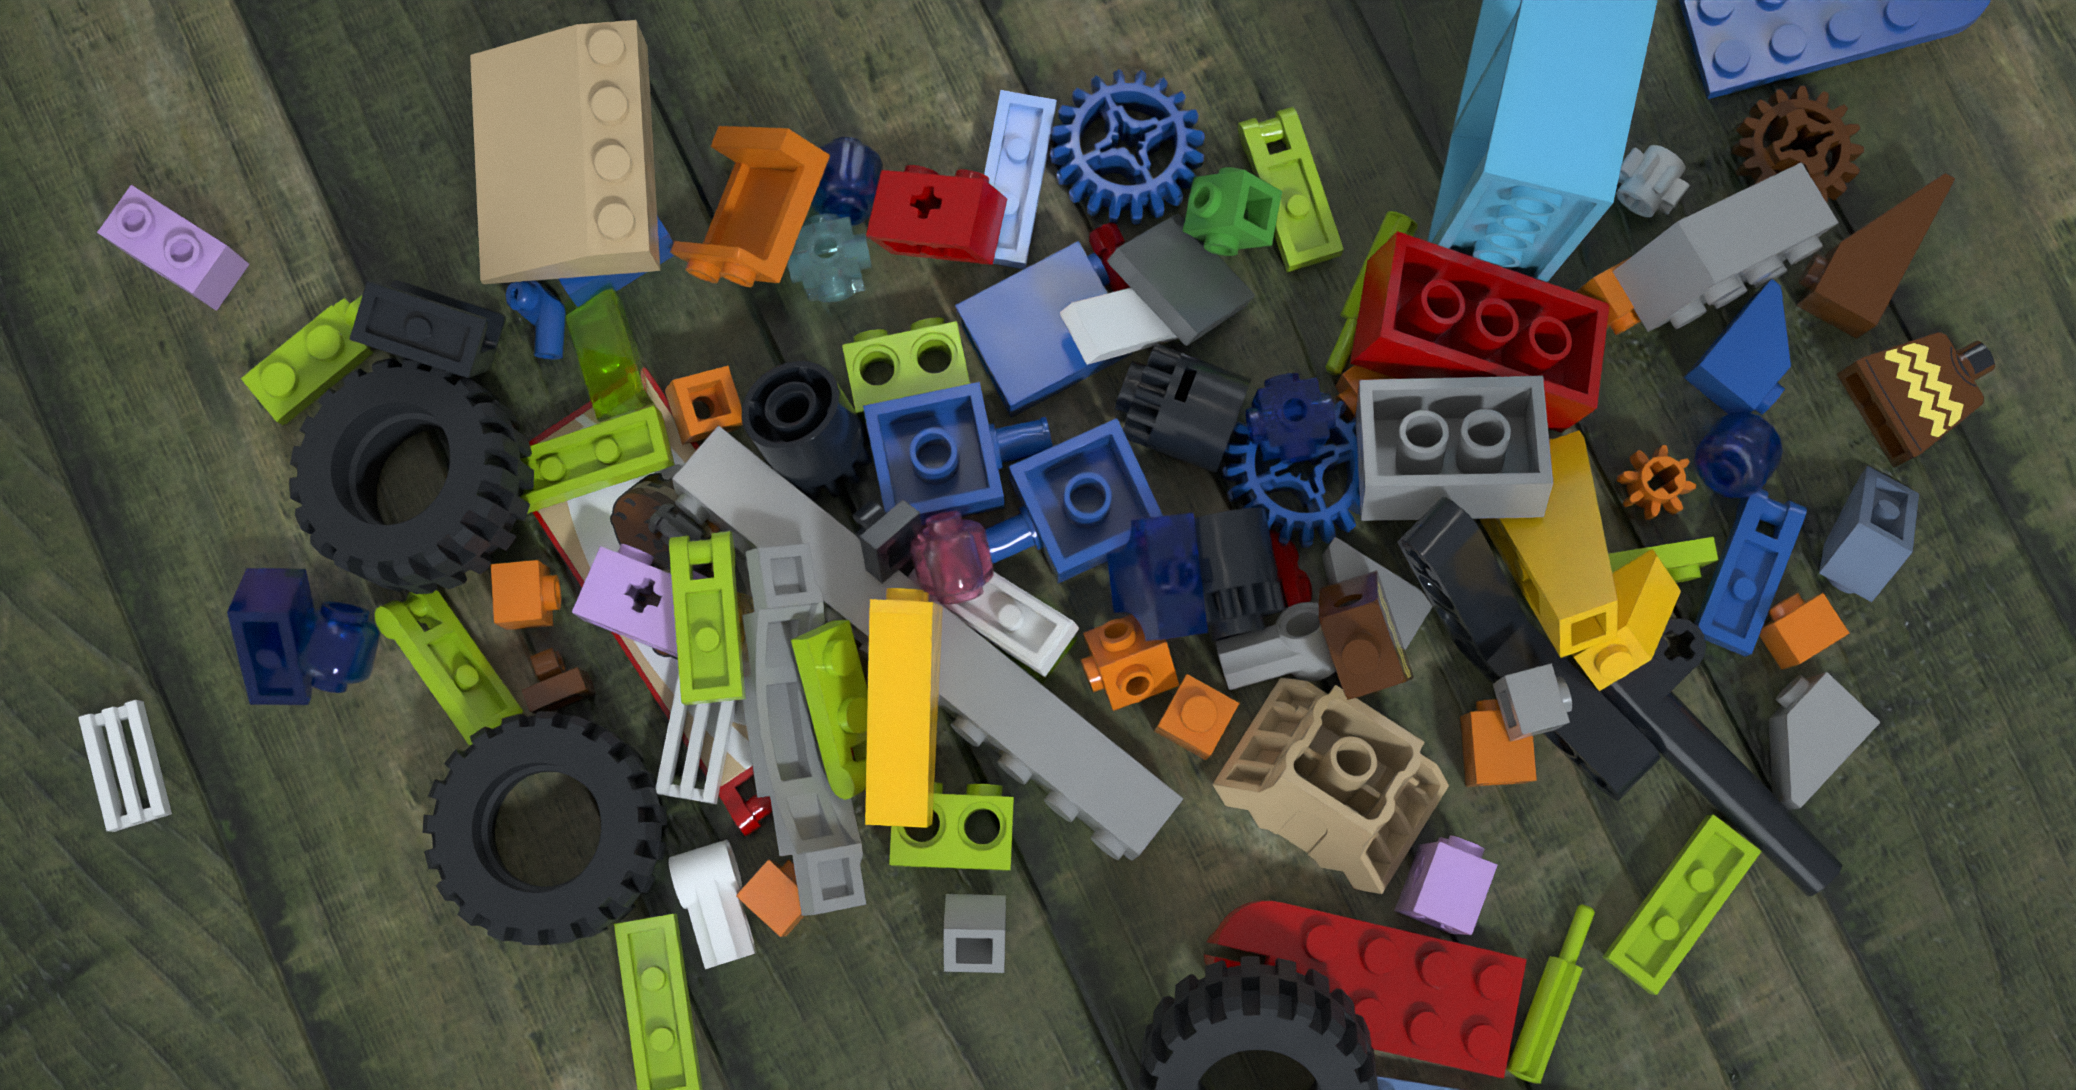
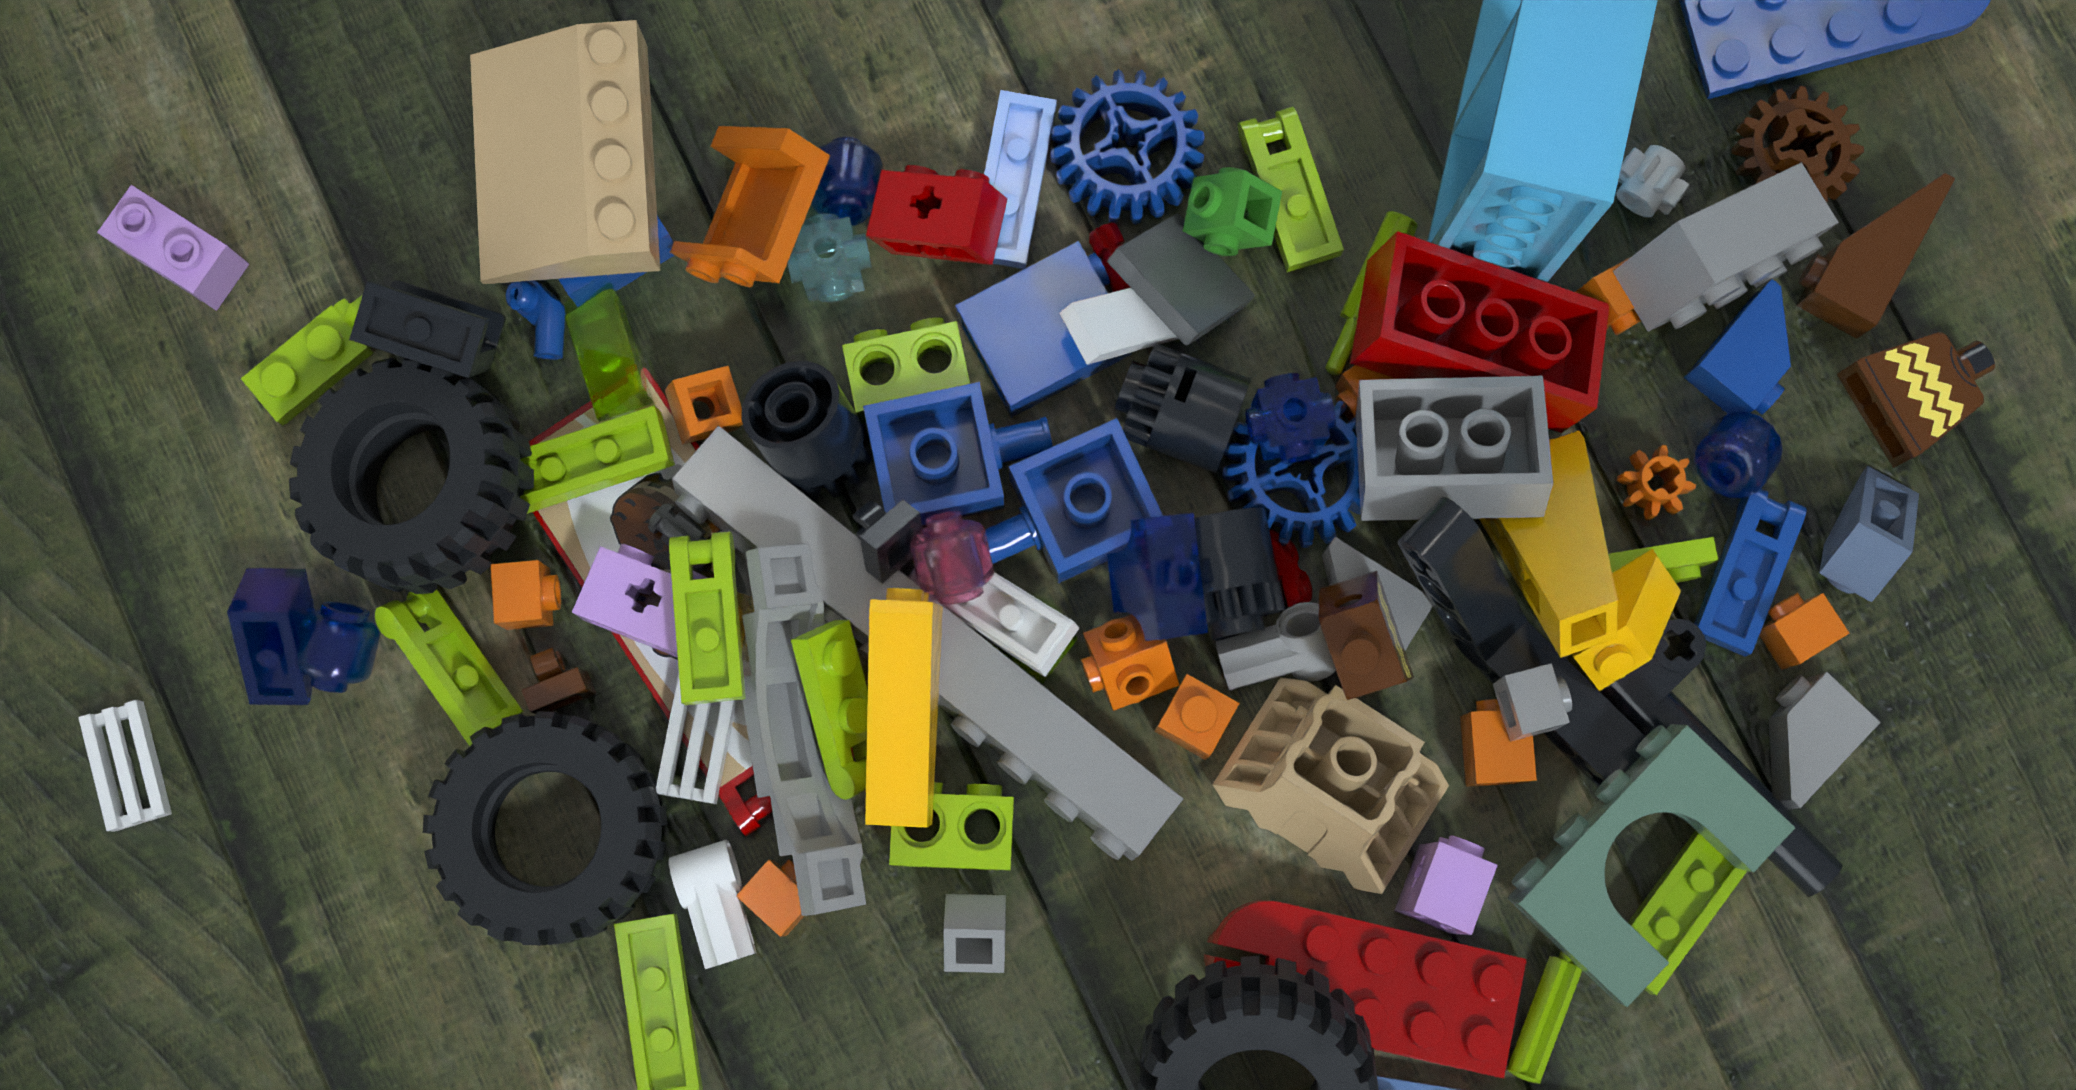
none -> sand green arch [1507,724,1795,1007]

